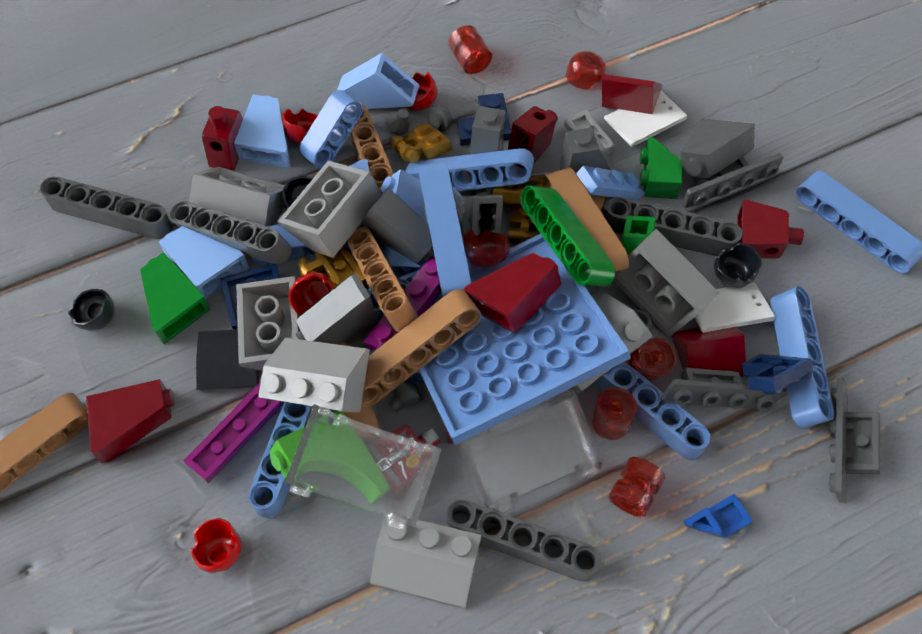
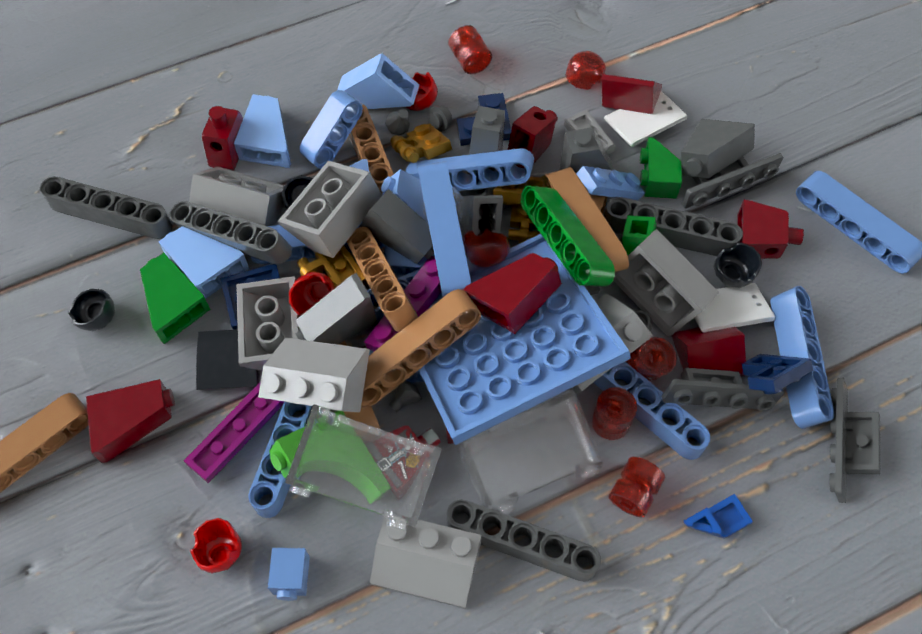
red hair [282,108,318,144] -> none
none -> medium blue brick [268,548,310,601]

